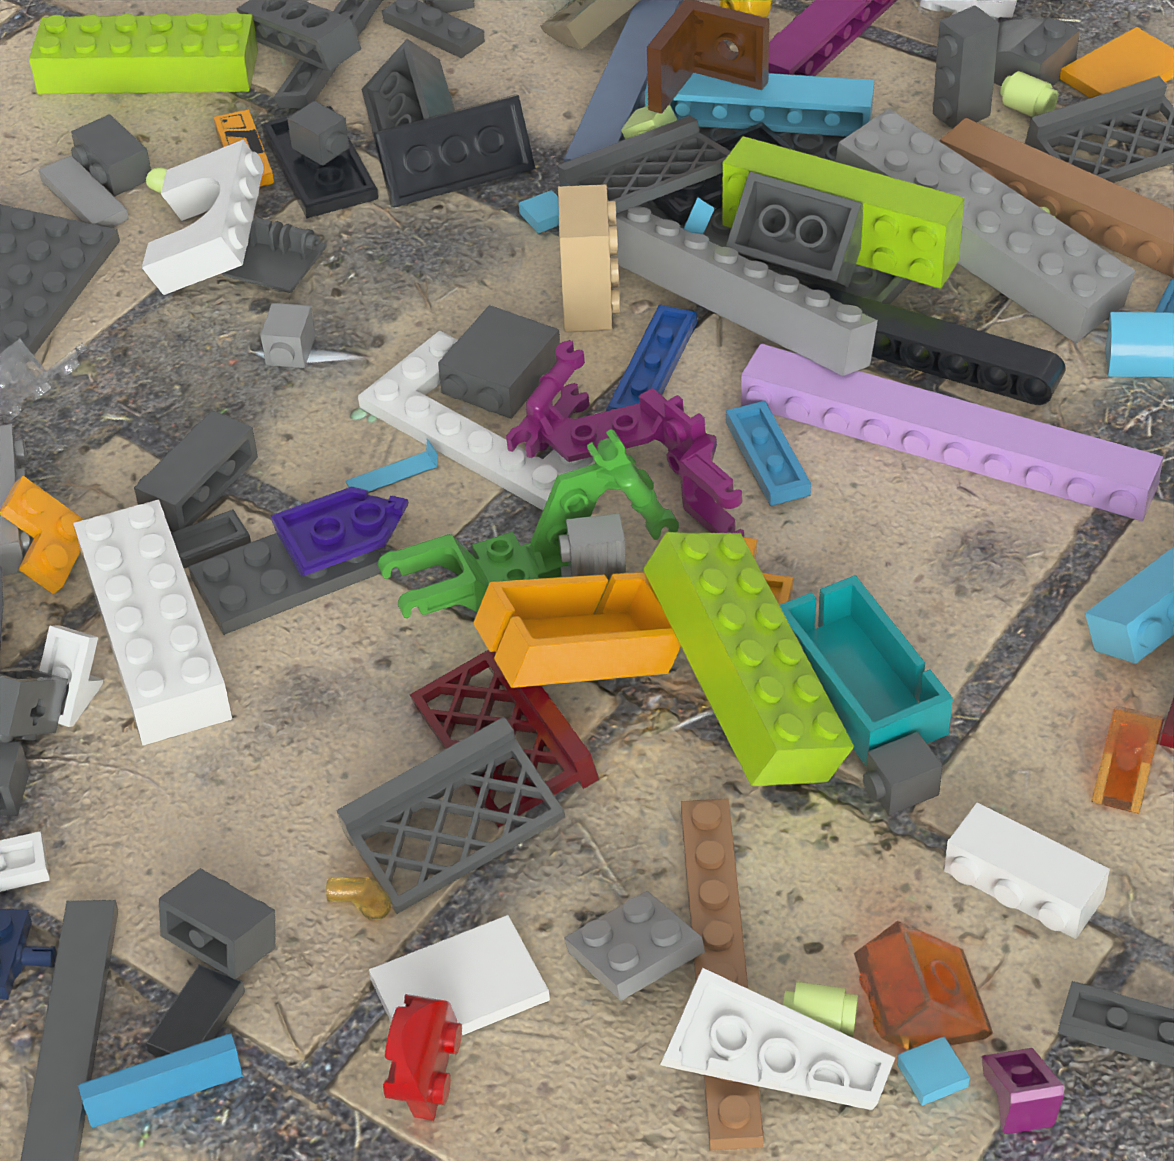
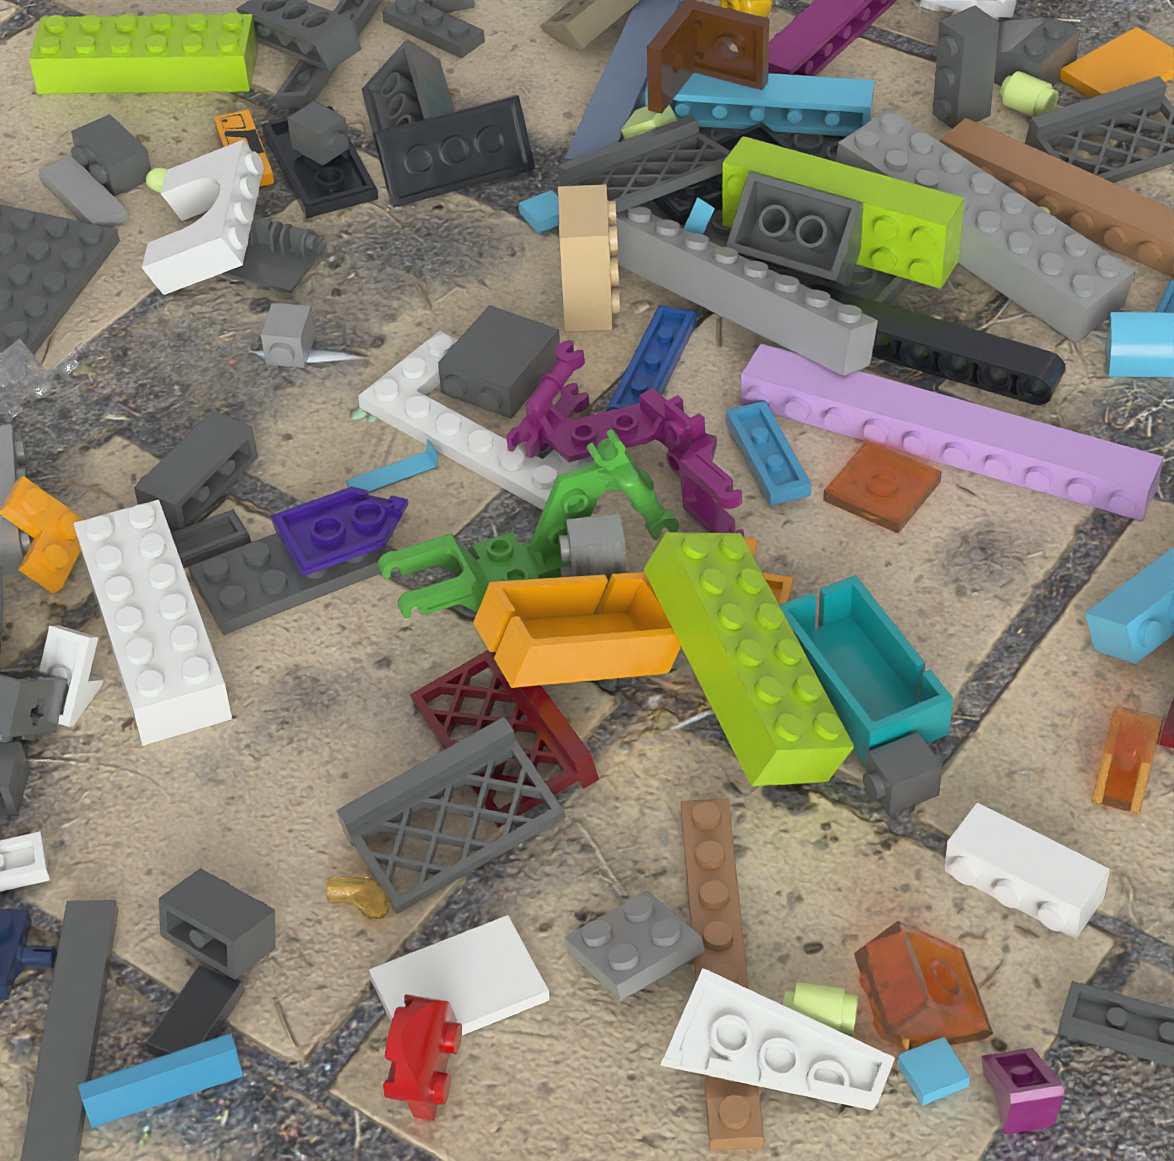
none -> clear orange tile [823,440,942,534]

